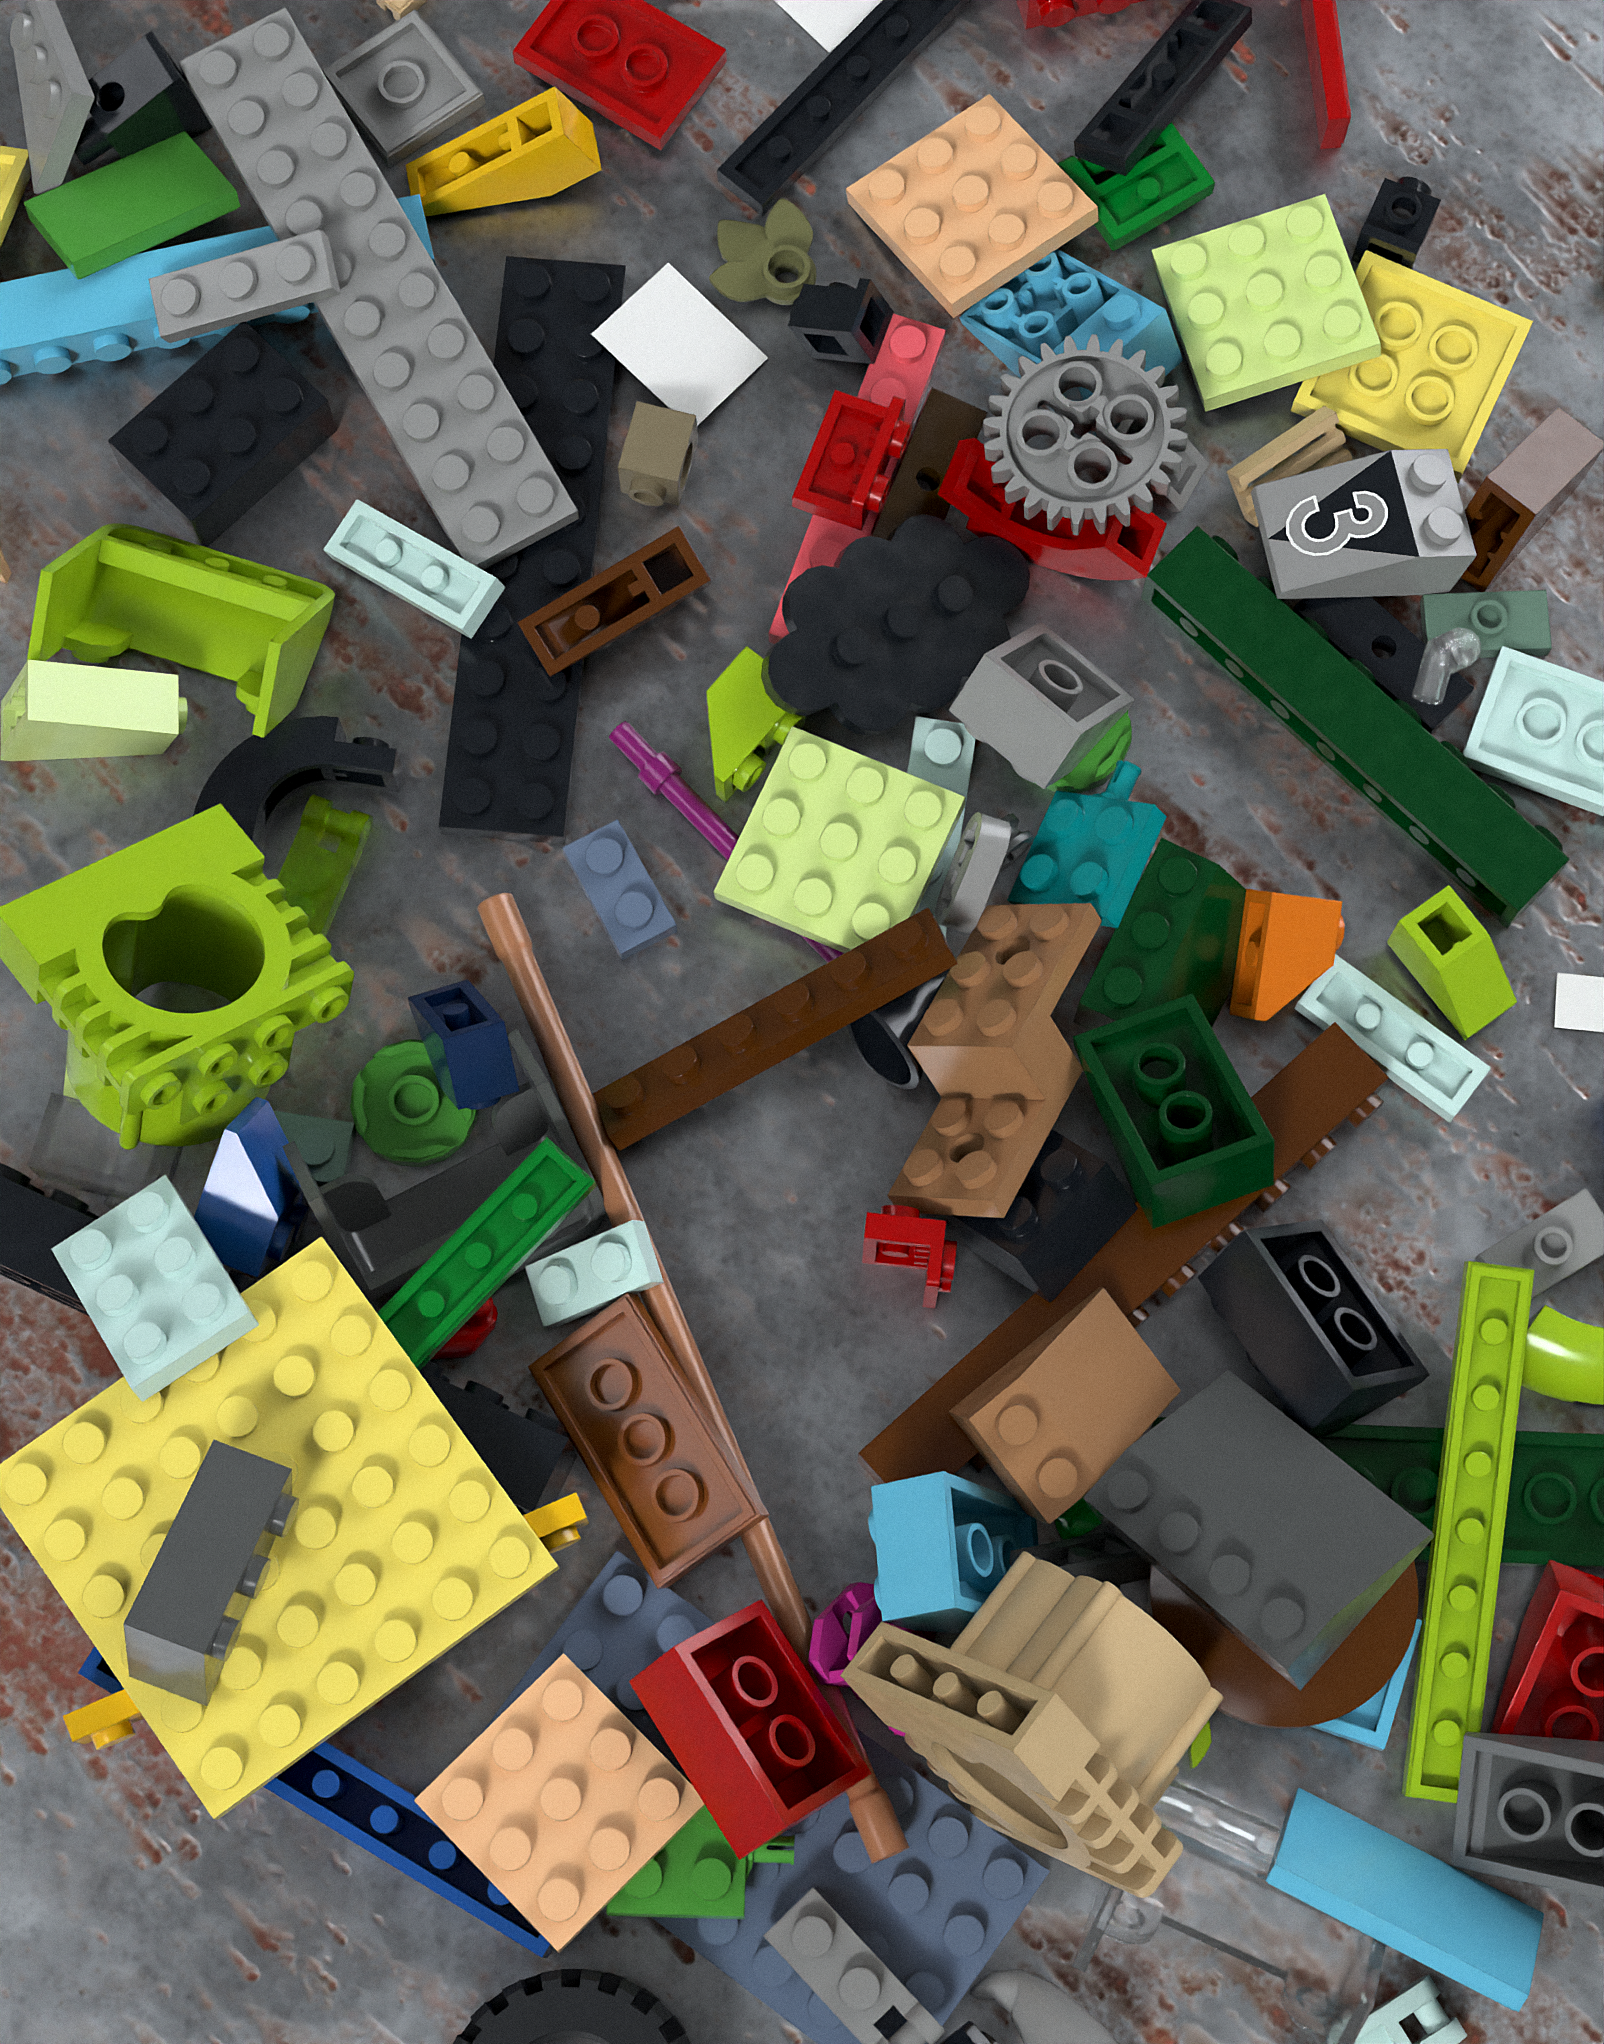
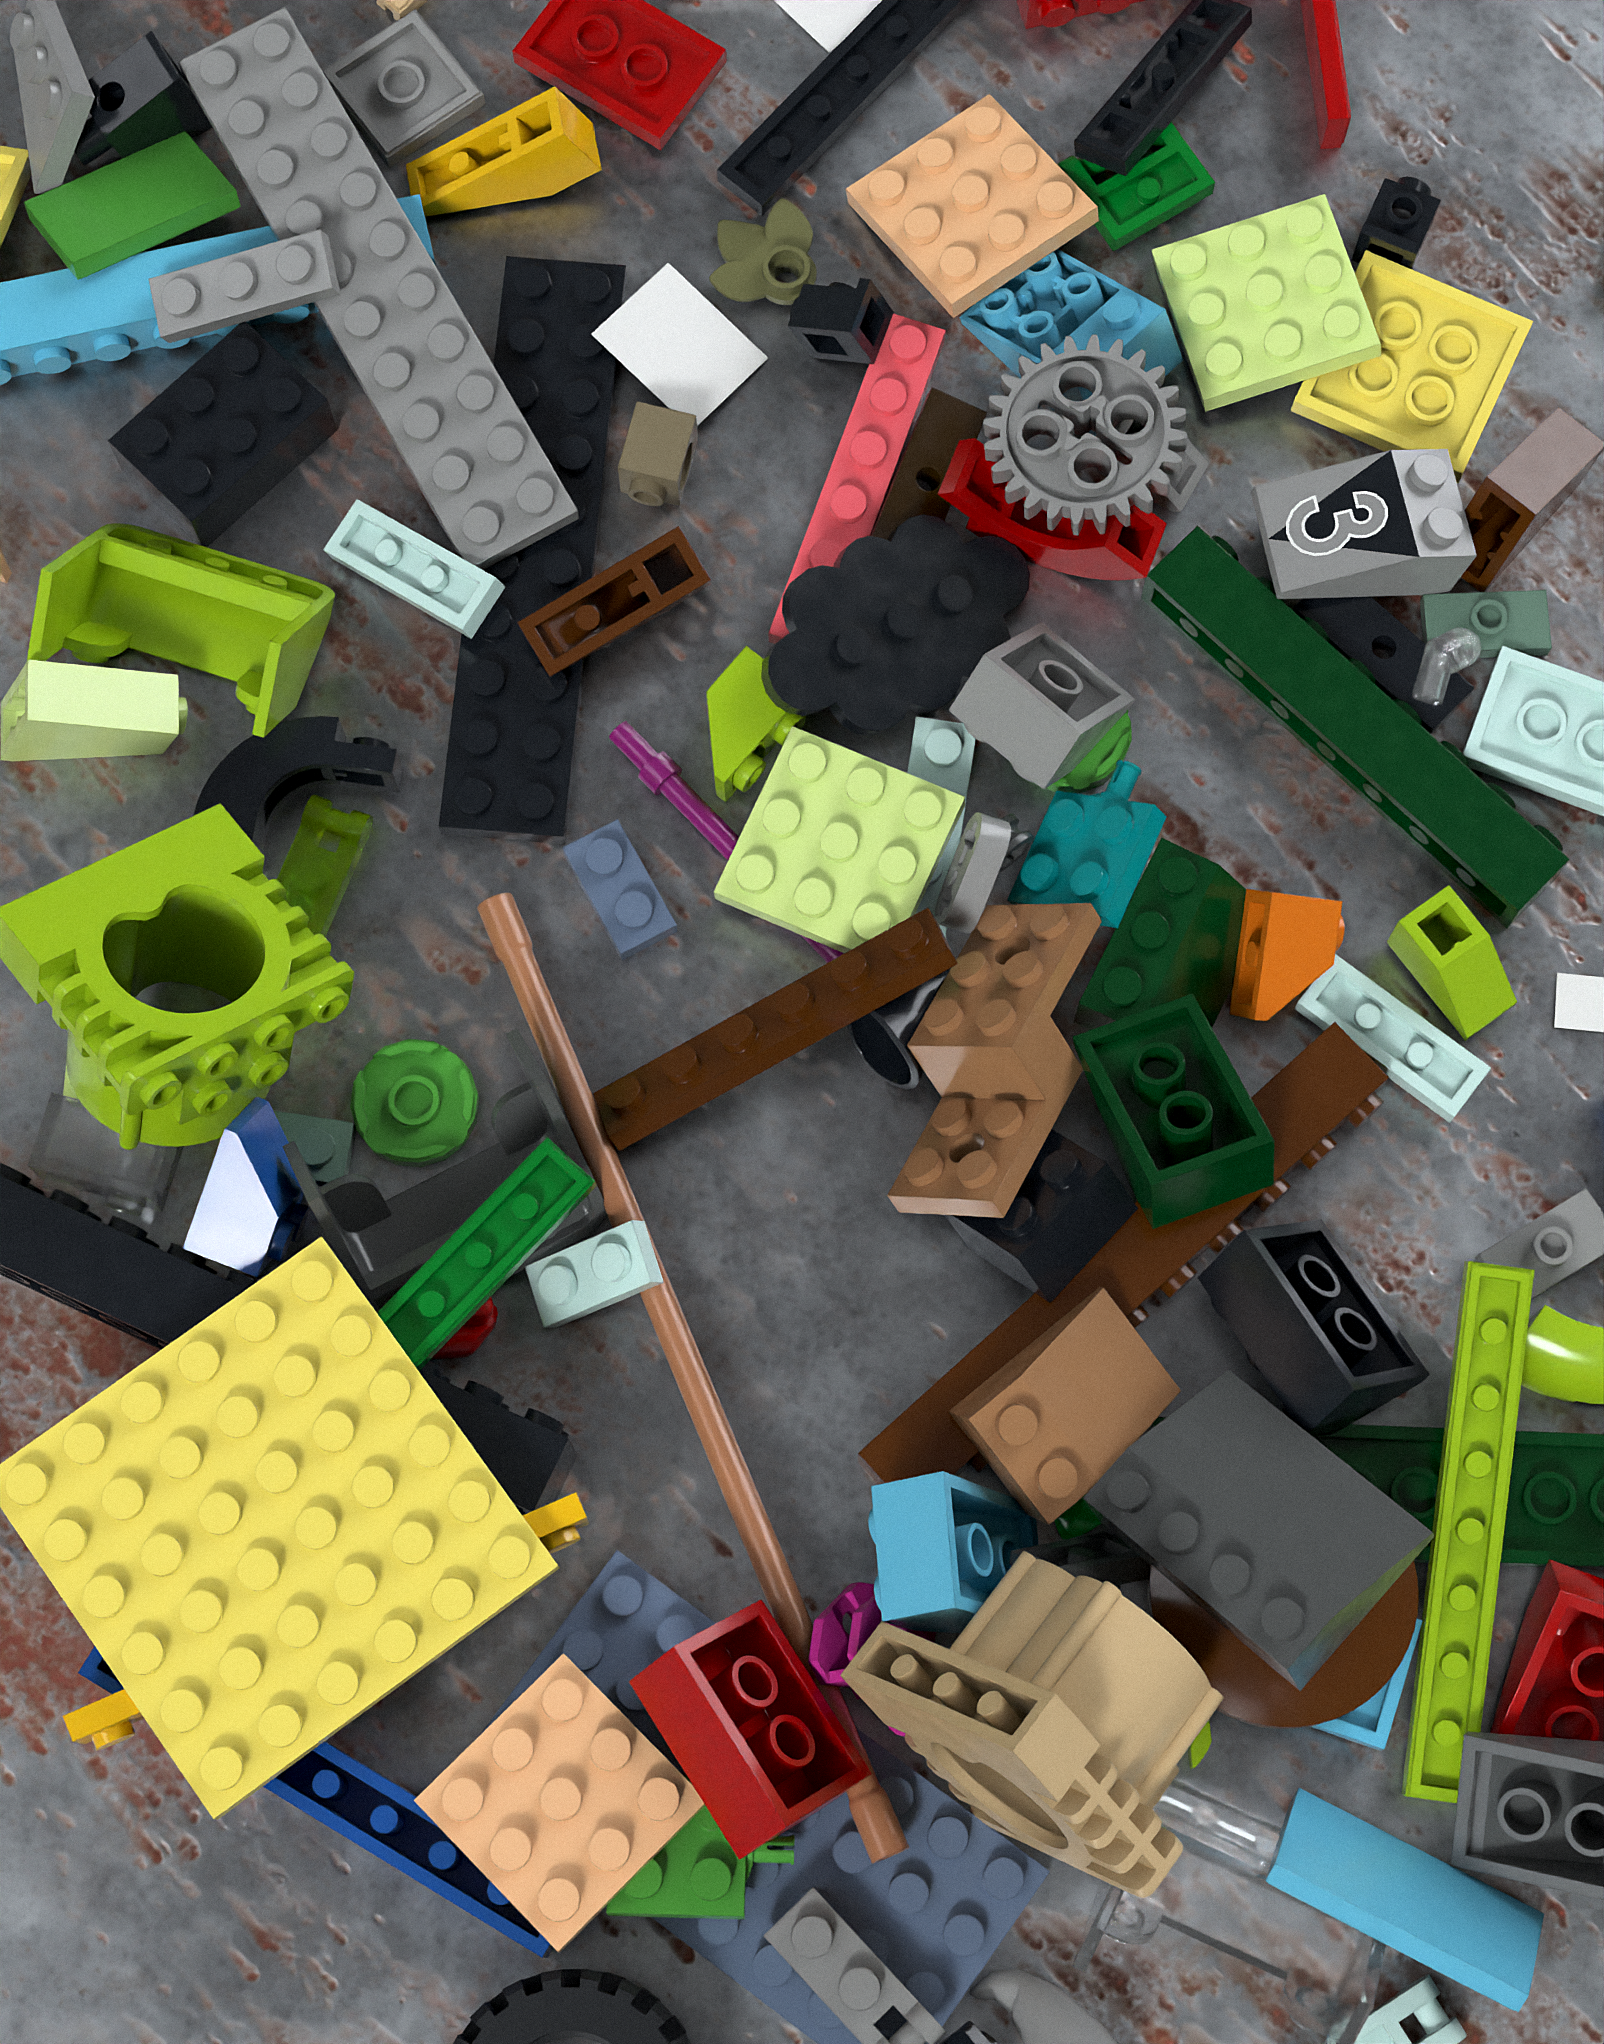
light aqua plate [51,1175,259,1402] -> none
dark grey wedge [123,1440,299,1706] -> none
dark blue slope [408,979,520,1110] -> none
dark orange tile [527,1293,770,1589] -> none
red bracket [792,390,912,531] -> none
red bracket [862,1205,957,1309] -> none
tan tile [1227,406,1353,527] -> none

